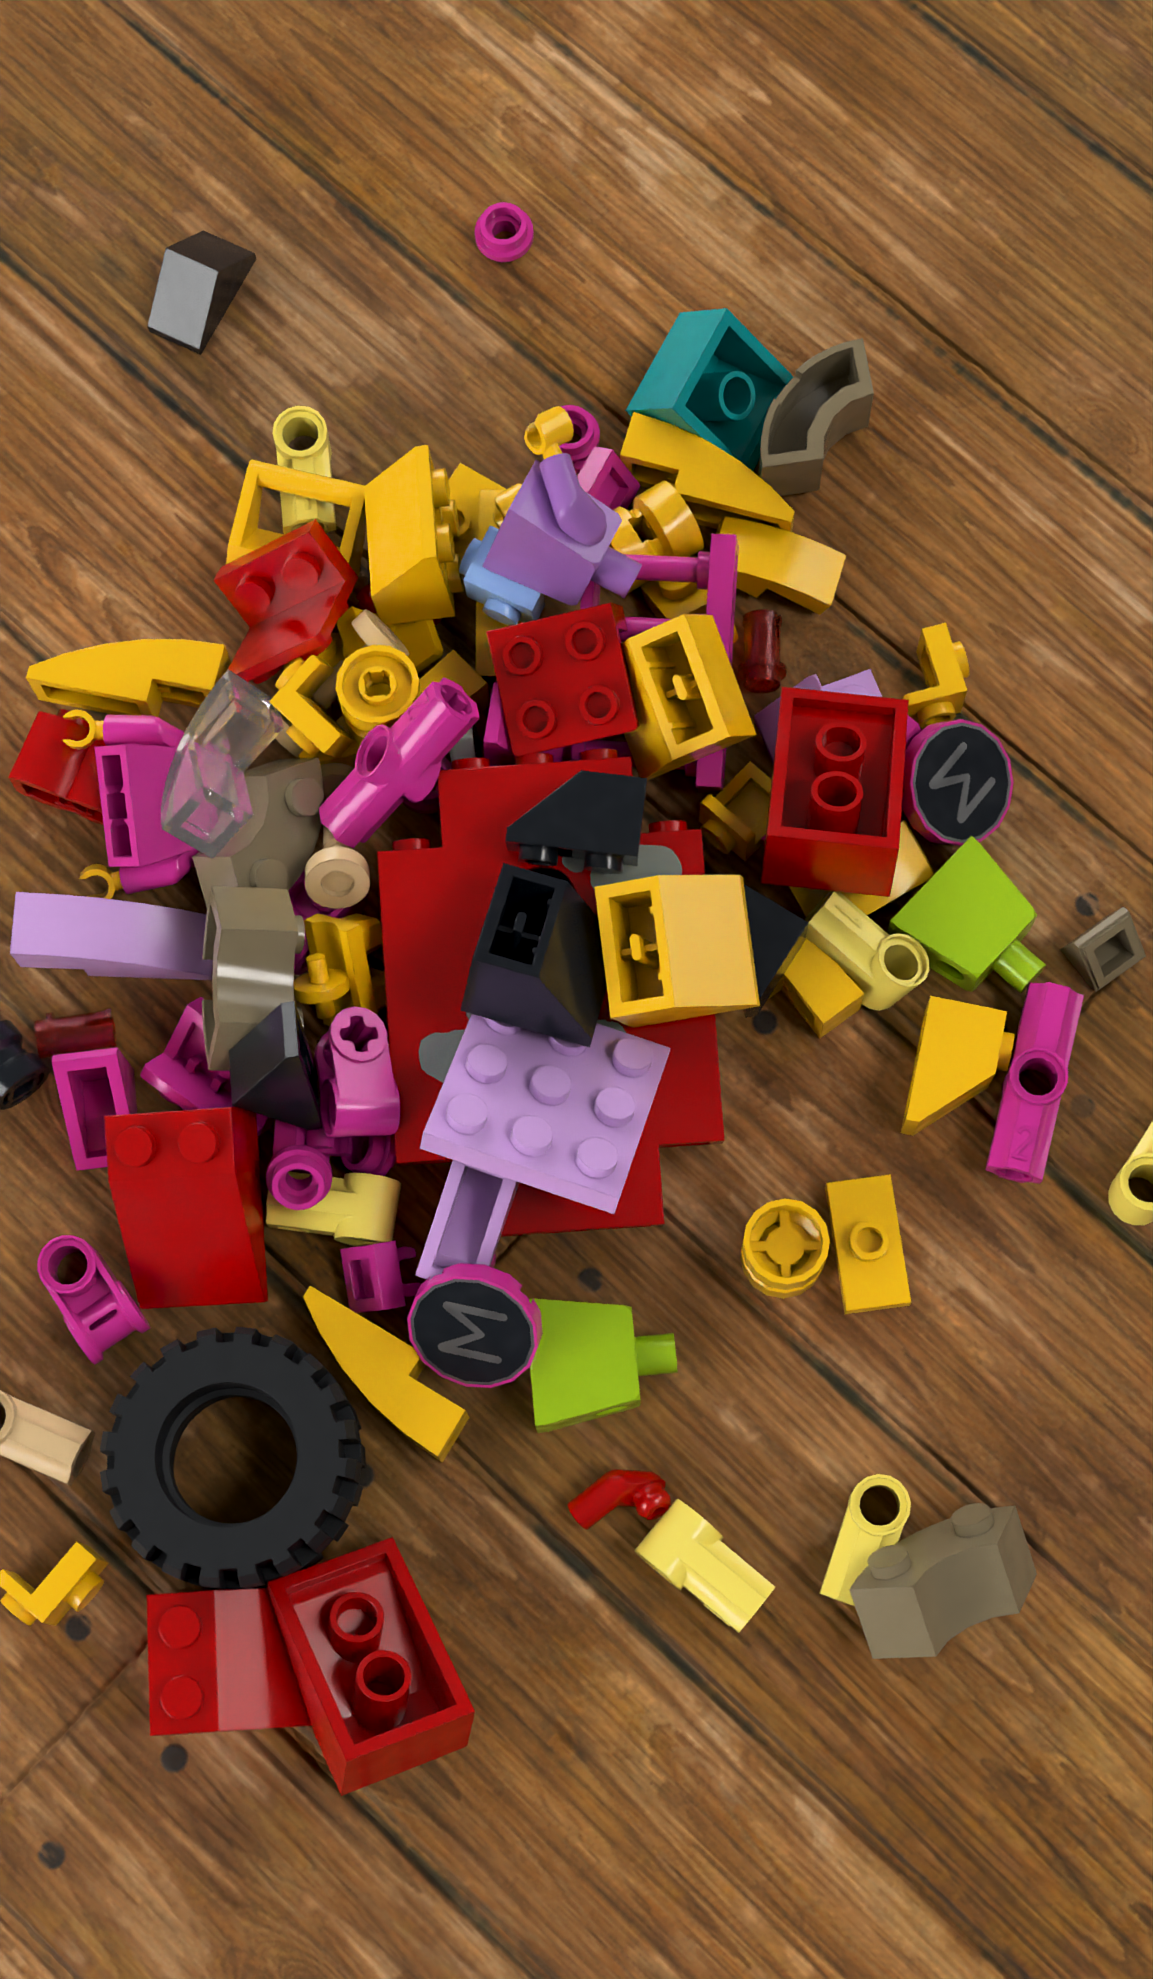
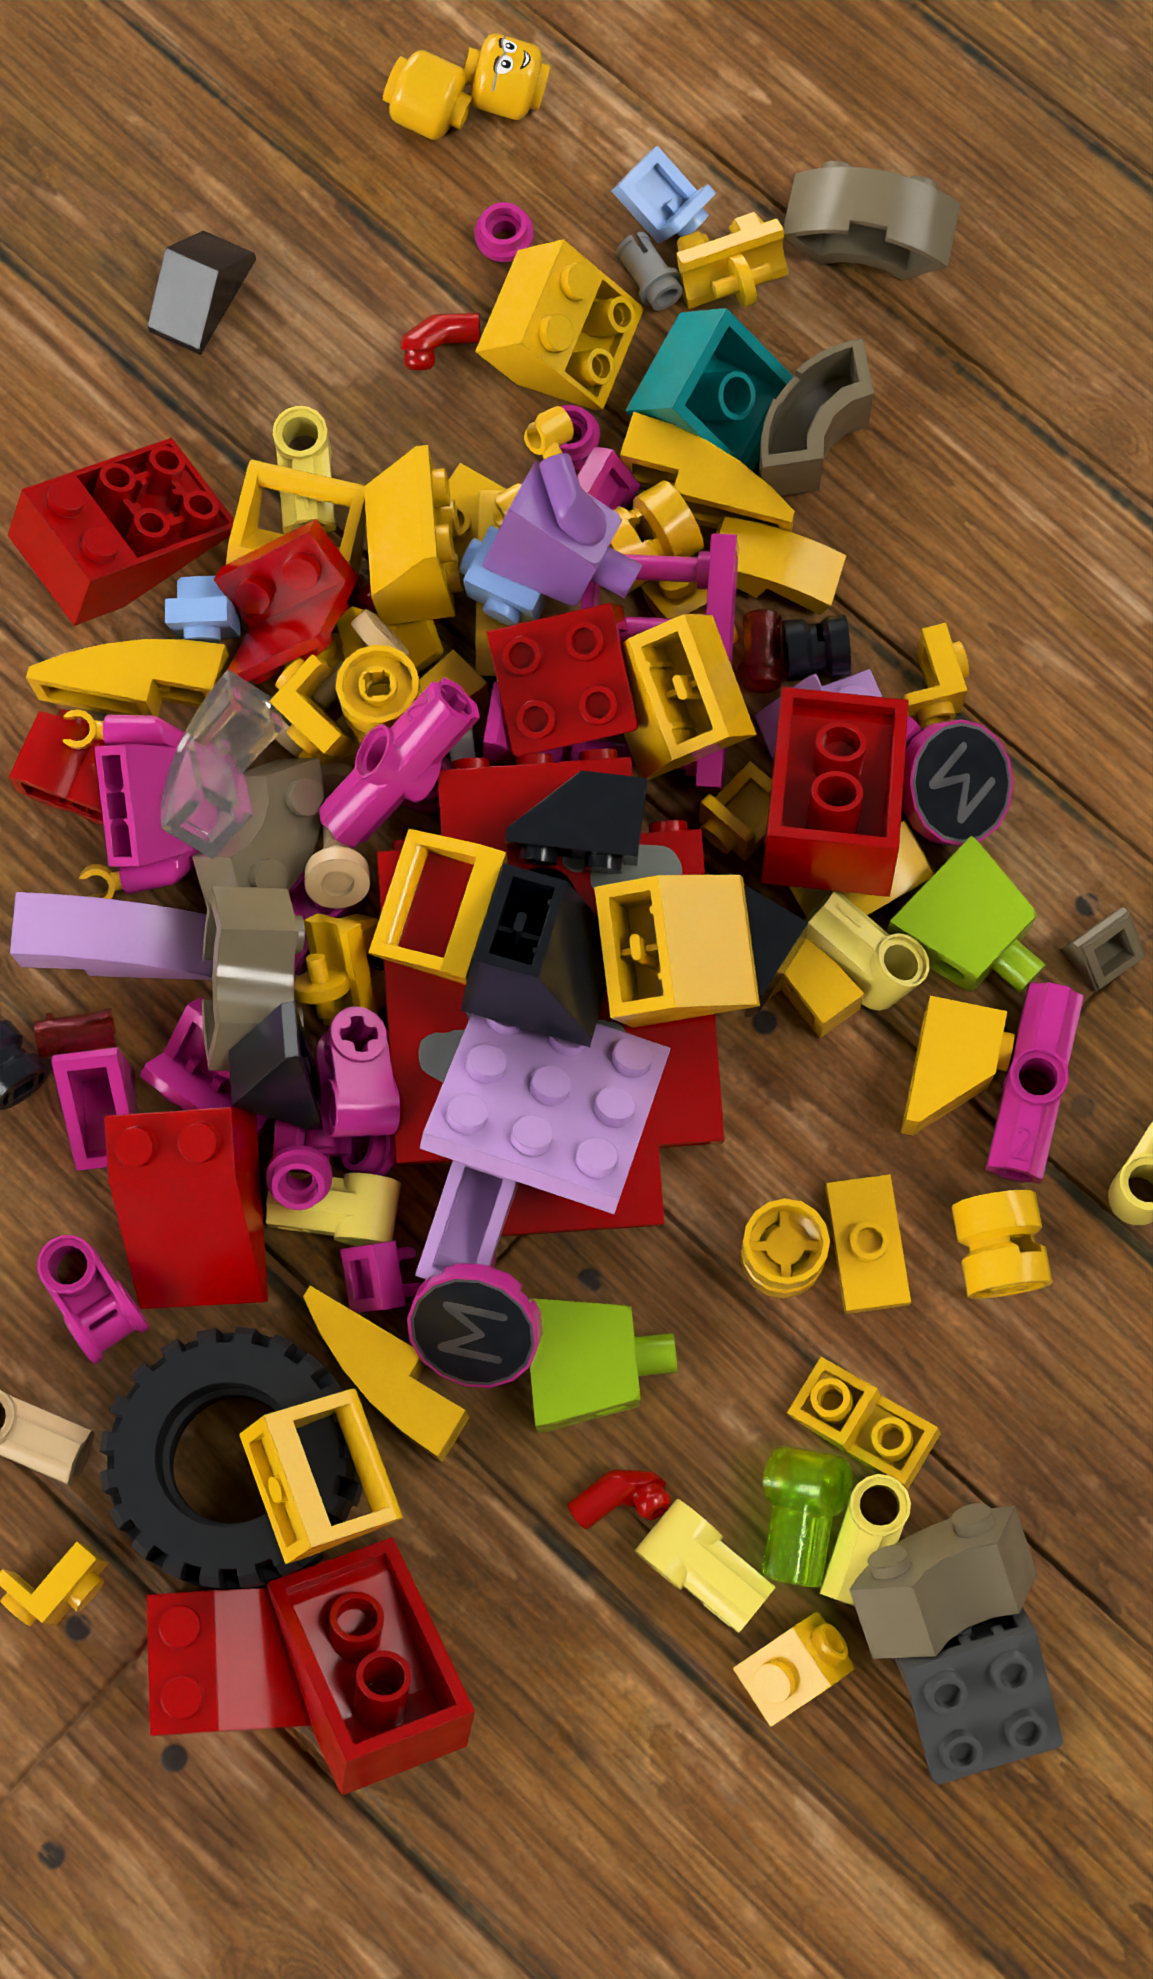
none -> red slope [8,438,234,626]
none -> light blue bracket [165,576,240,644]
none -> yellow tile [239,1388,403,1564]
none -> yellow tile [368,829,508,985]
none -> yellow head [382,50,473,140]
none -> red arm [400,313,481,370]
none -> yellow head [463,33,550,120]
none -> yellow slope [475,239,644,411]
none -> light blue bracket [611,146,716,244]
none -> light grey pin [615,232,683,311]
none -> yellow hips [676,212,788,309]
none -> yellow bracket [733,1612,854,1727]
none -> clear neon green piece [762,1445,853,1588]
none -> black wheel [782,615,851,681]
none -> dark tan brick [783,161,961,280]
none -> yellow slope [787,1357,941,1490]
none -> dark grey bracket [893,1607,1063,1785]
none -> yellow wheel [951,1190,1053,1299]

